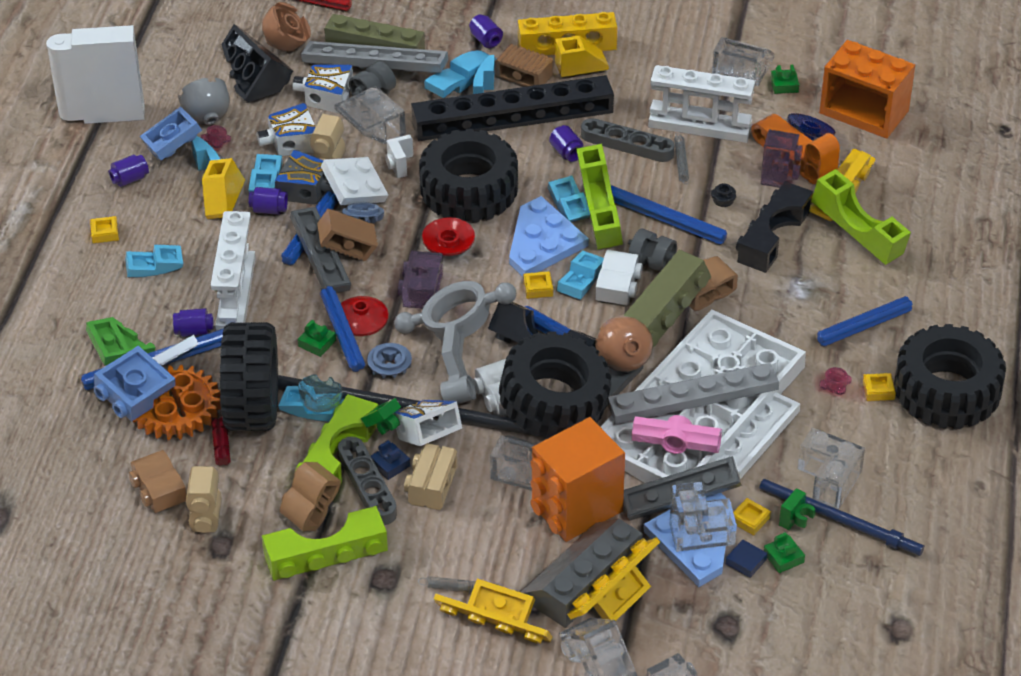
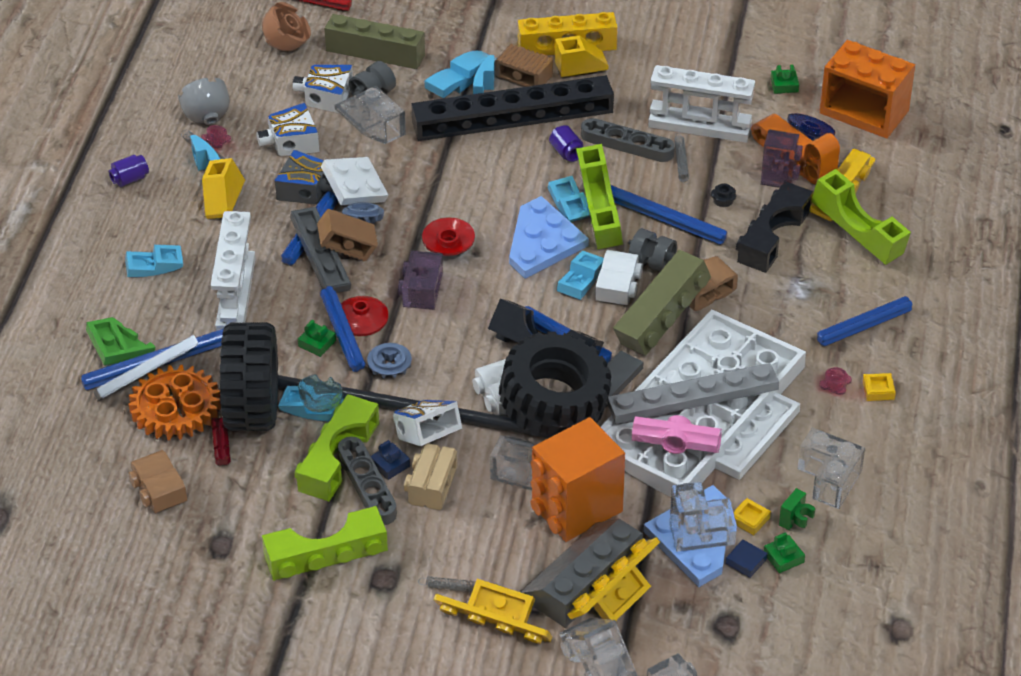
white piece [46,25,145,124] -> none
yellow tile [90,216,119,244] -> none
medium blue plate [94,346,175,422] -> none
medium blue plate [140,106,202,160] -> none
dark purple brick [173,308,214,337] -> none
tan brick [186,466,222,533] -> none
black wedge [221,24,293,103] -> none
medium azure slope [248,154,283,193] -> none
dark purple brick [248,187,288,215] -> none
medium nougat brick [280,462,341,531] -> none
light grey plate [301,41,448,74] -> none
tan brick [310,114,345,160] -> none
green tile [361,398,401,435] -> none
white bracket [386,135,413,178] -> none
light grey piece [394,281,517,404] -> none
black tyre [419,129,518,223] -> none
dark purple brick [469,14,503,48] -> none
yellow tile [523,271,553,299] -> none
nougat cylinder [595,316,653,372] -> none
dark grey tile [623,456,742,520] -> none
clear slope [712,37,774,86] -> none
dark blue bar [759,479,925,556] -> none
black tyre [894,324,1006,429] -> none

